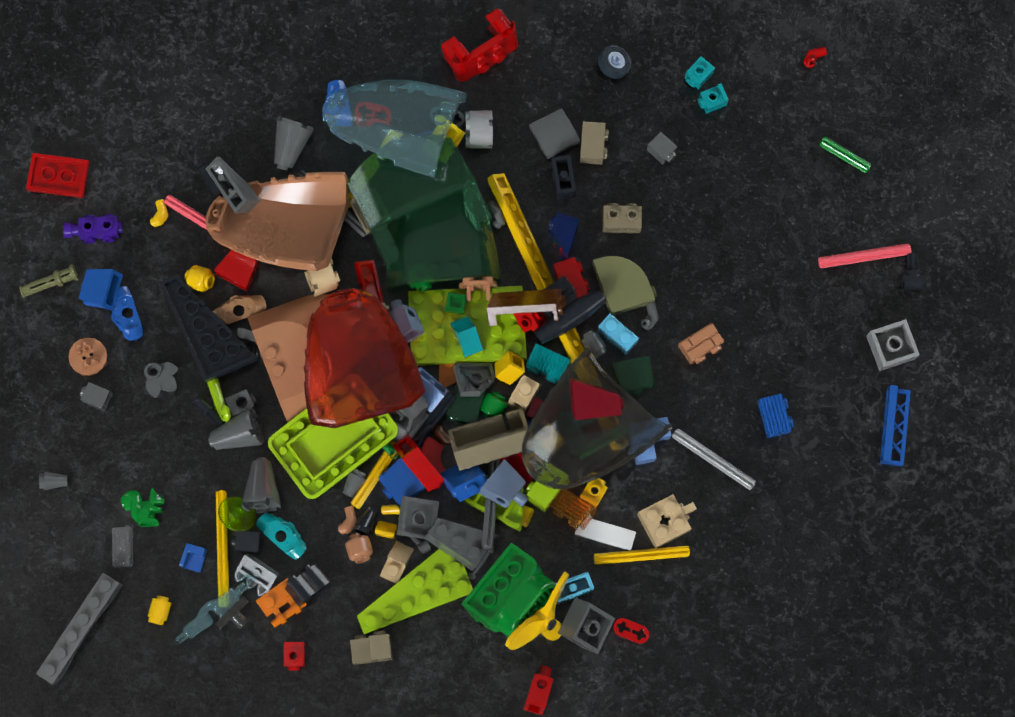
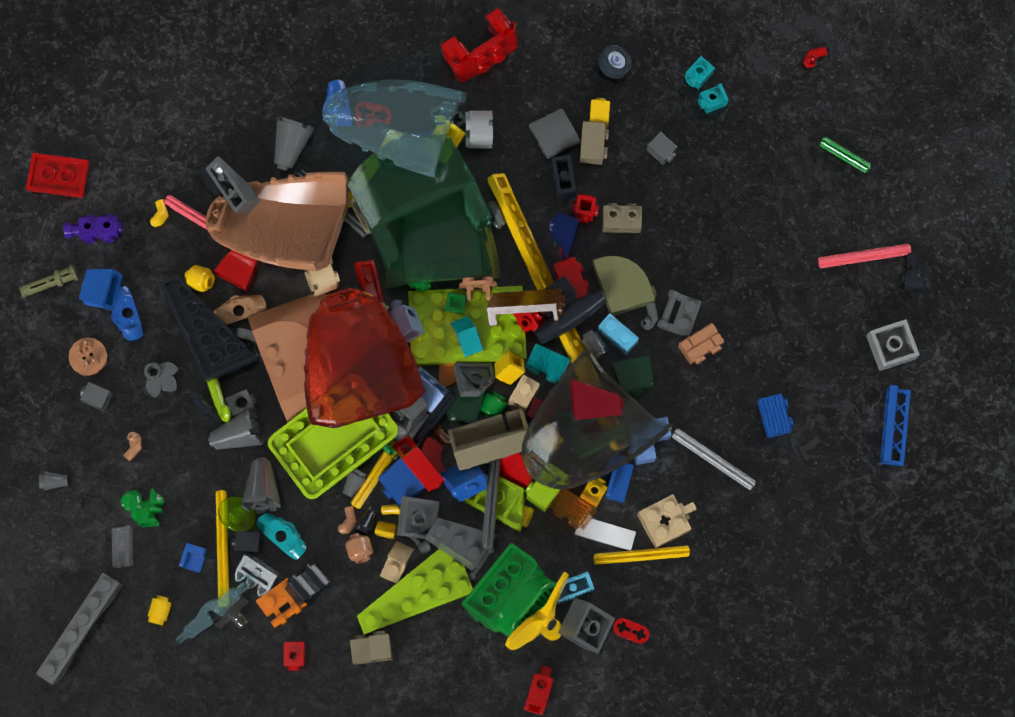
sand blue torso [479,459,529,508] -> none
none -> nougat arm [123,432,142,461]
none -> red brick [571,194,599,223]
none -> yellow brick [589,98,610,128]
none -> blue panel [605,458,634,503]
none -> dark grey plate [657,290,702,338]

